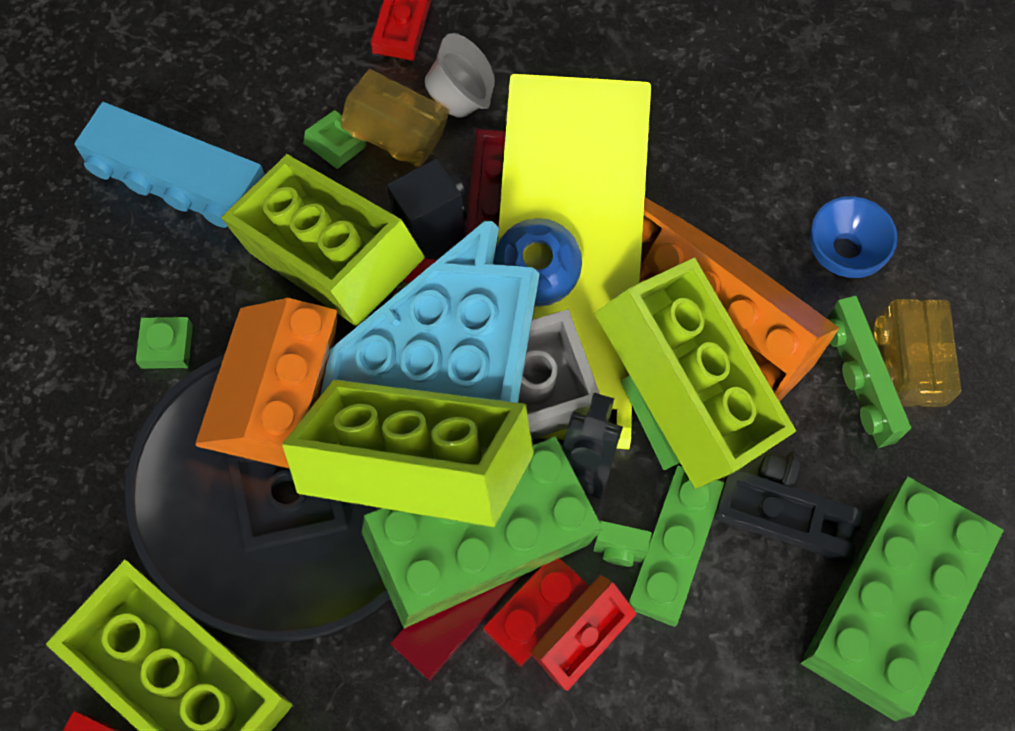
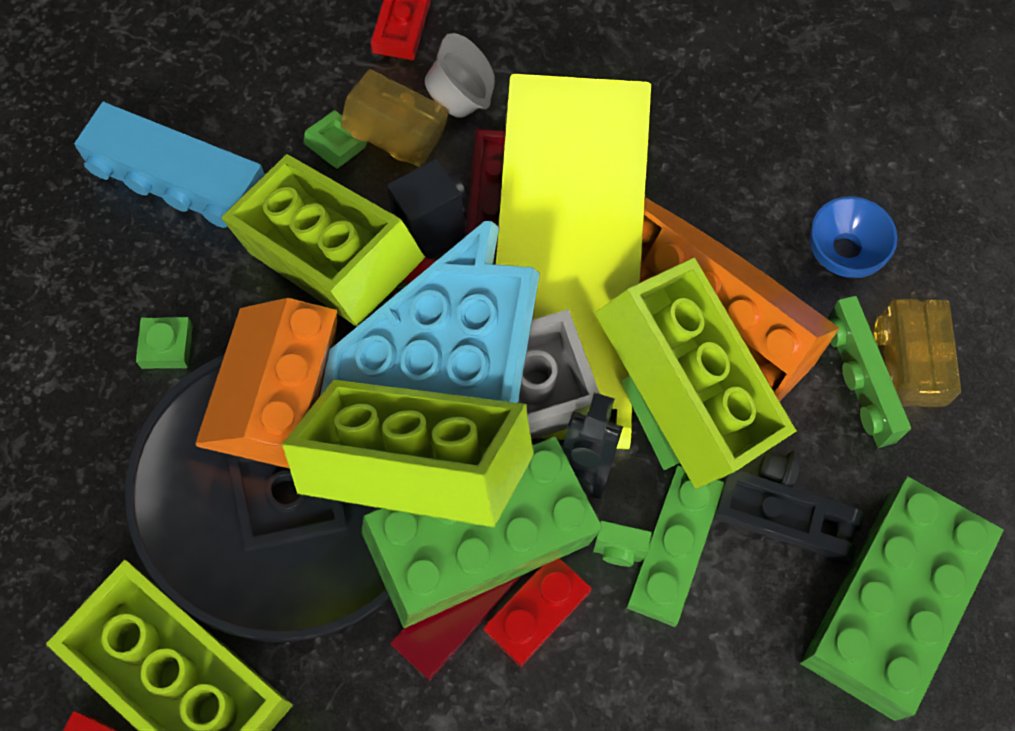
blue piece [494,218,582,307] -> none
red plate [529,575,637,691] -> none

